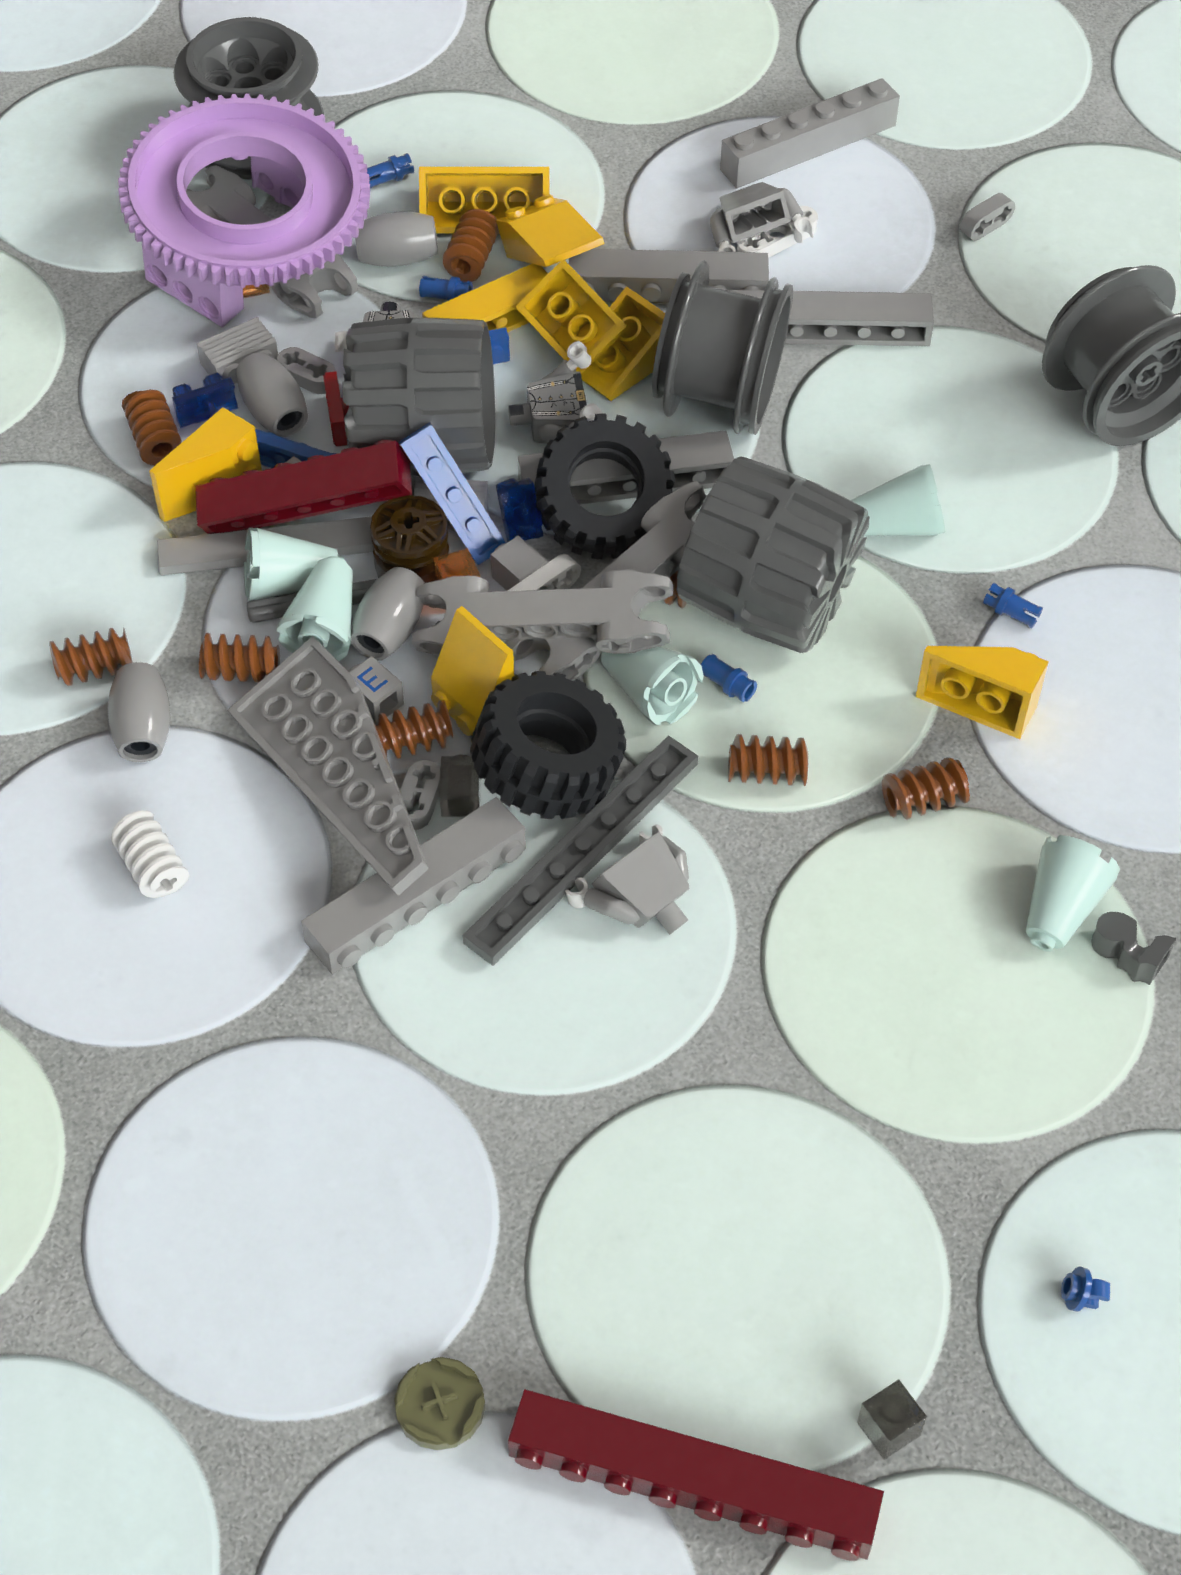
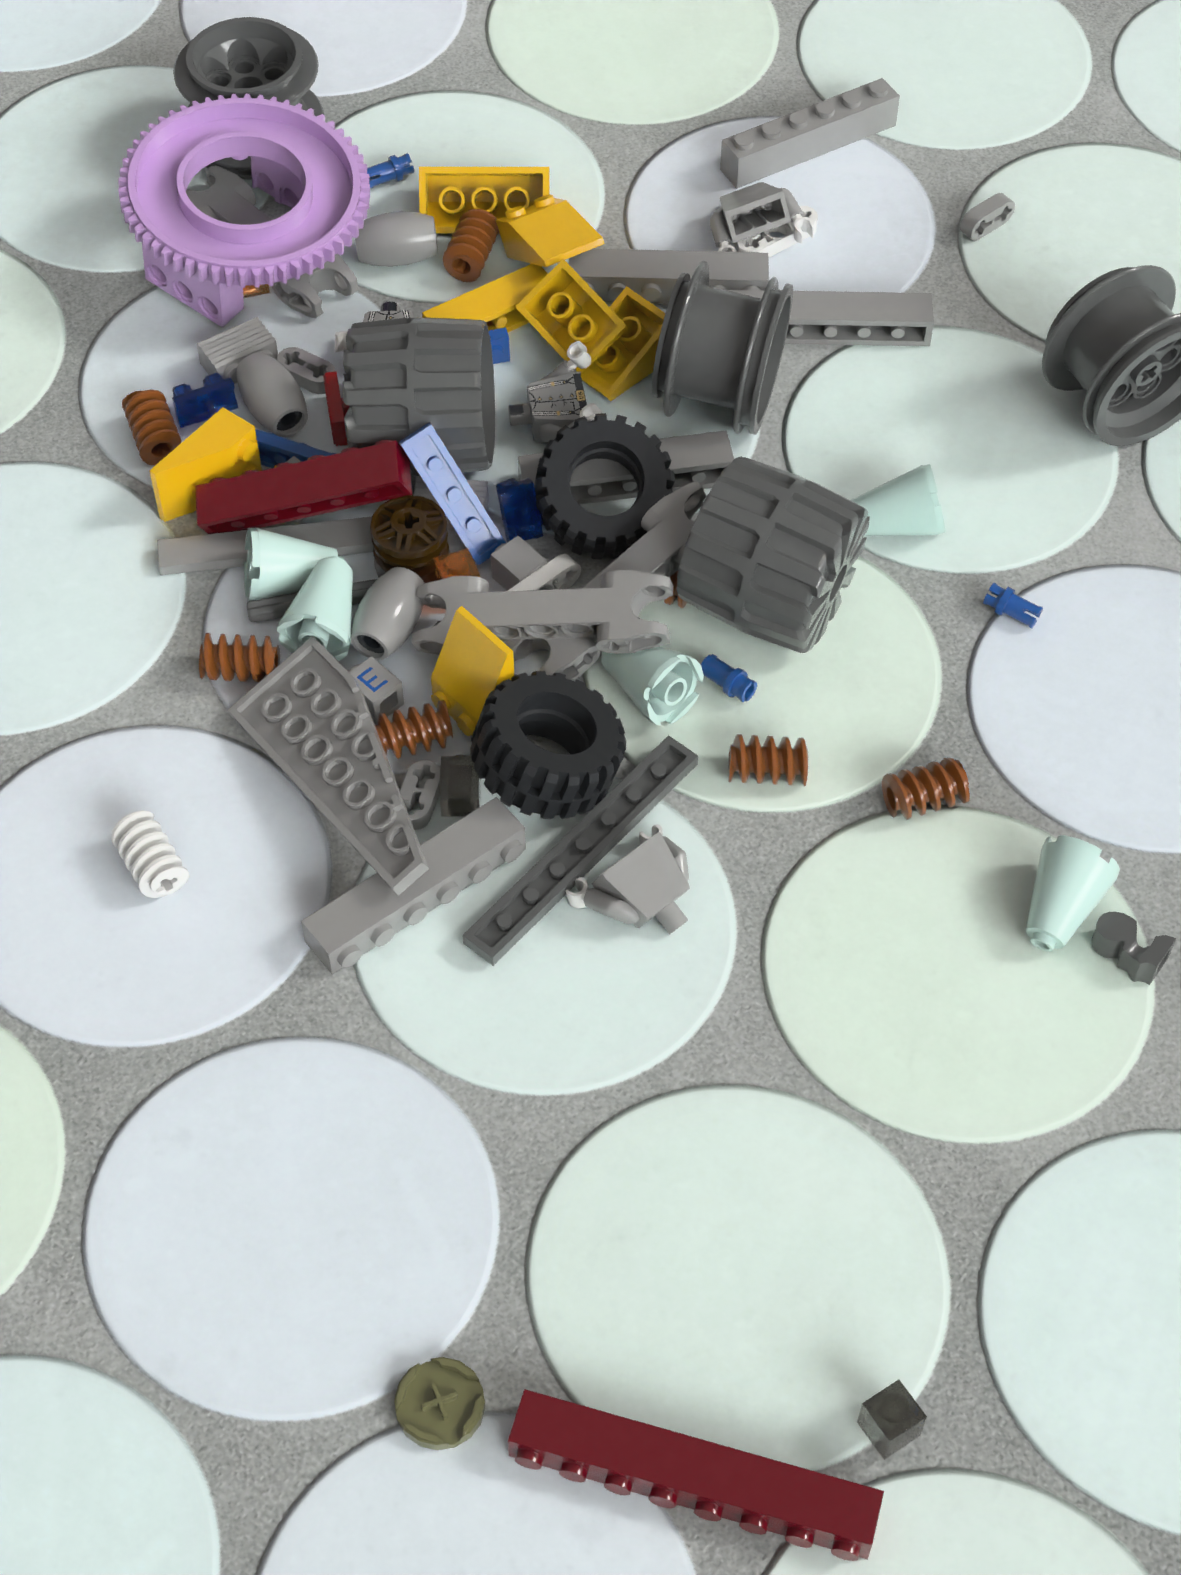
dark orange piece [49,627,133,686] -> none
light grey piece [108,662,170,762] -> none
blue pin [419,276,473,301] -> none
yellow slope [915,646,1049,739] -> none
blue plate [1061,1266,1110,1312] -> none

